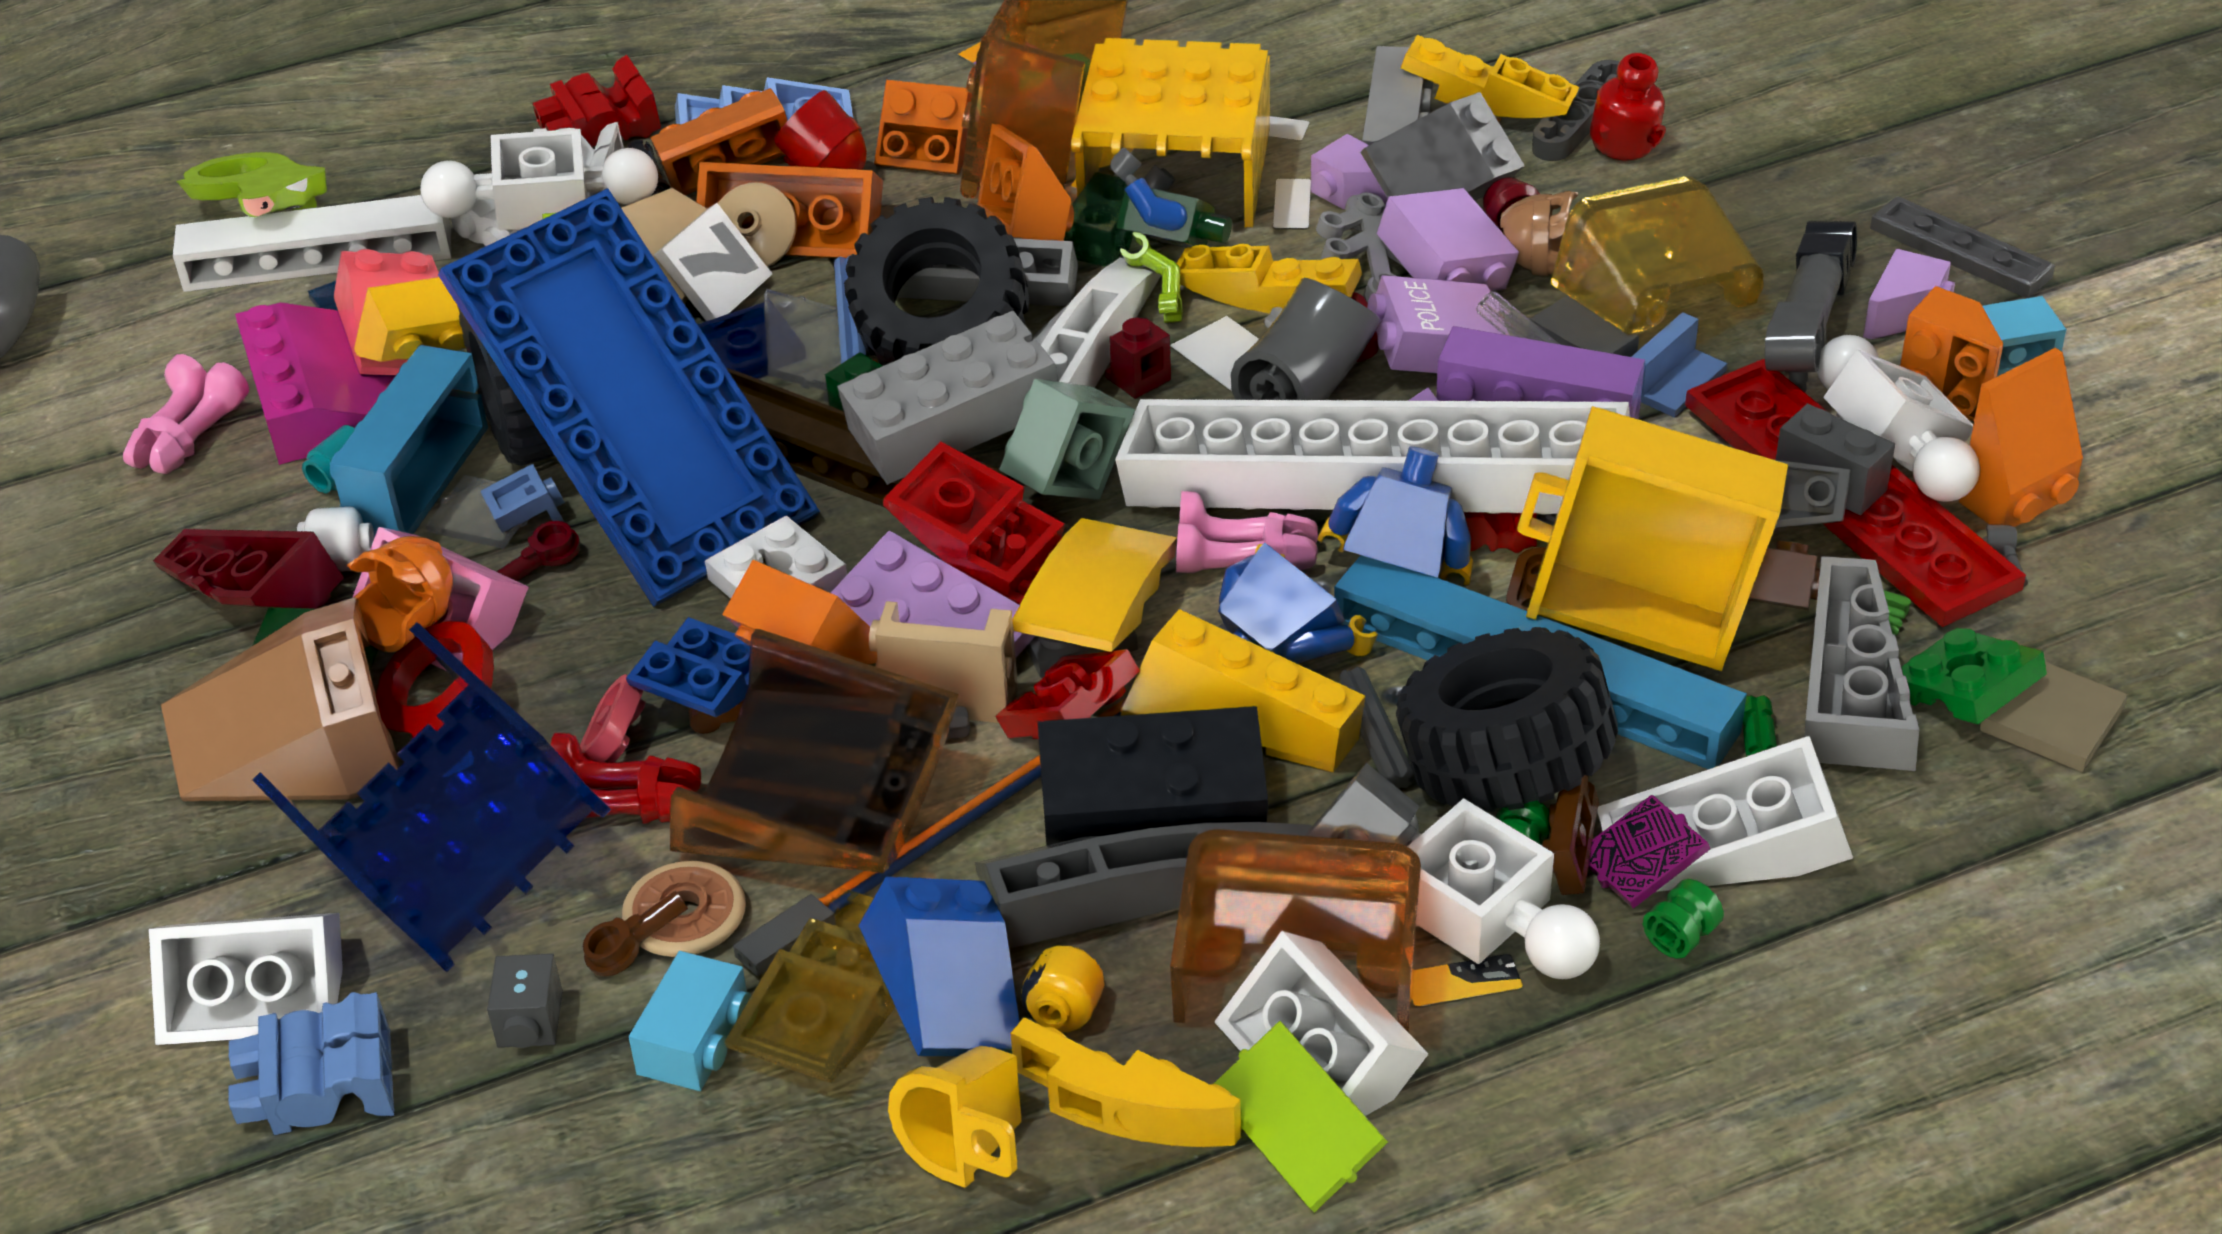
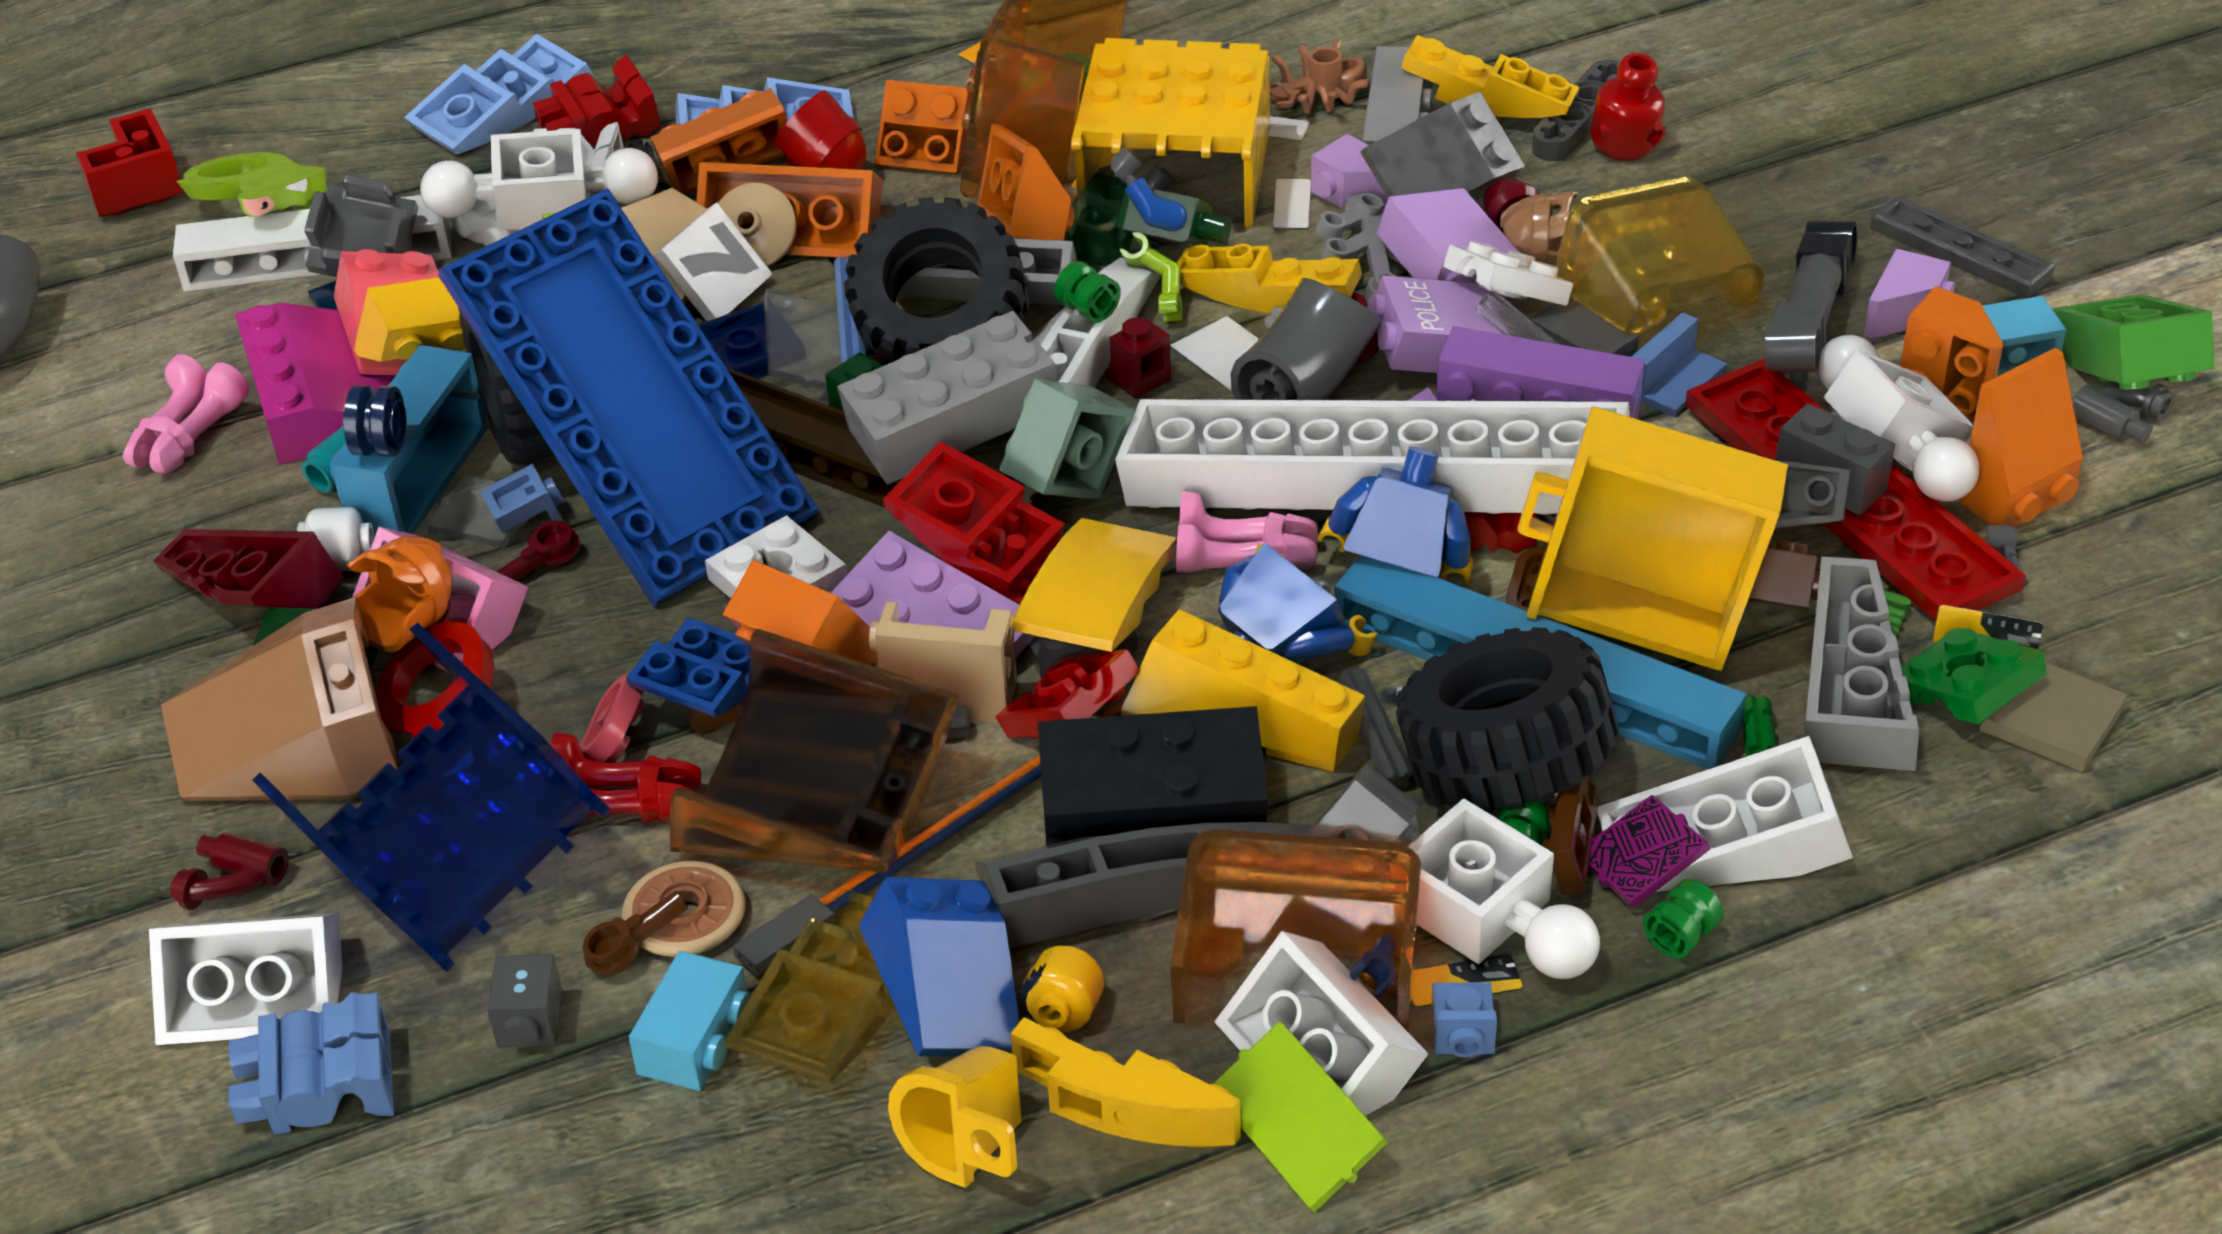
none -> red brick [76,108,184,217]
none -> dark red plant [170,832,289,910]
none -> dark grey panel [304,174,419,277]
none -> dark blue wheel [343,385,407,457]
none -> light blue slope [404,34,593,155]
none -> green wheel [1054,261,1121,323]
none -> nougat animal [1270,39,1369,114]
none -> dark blue piece [1350,932,1397,997]
none -> medium blue bracket [1432,982,1497,1057]
none -> white brick [1443,241,1574,306]
none -> sticker [1933,605,2043,649]
none -> bright green brick [2053,294,2215,390]
none -> dark grey plant [2072,383,2174,443]

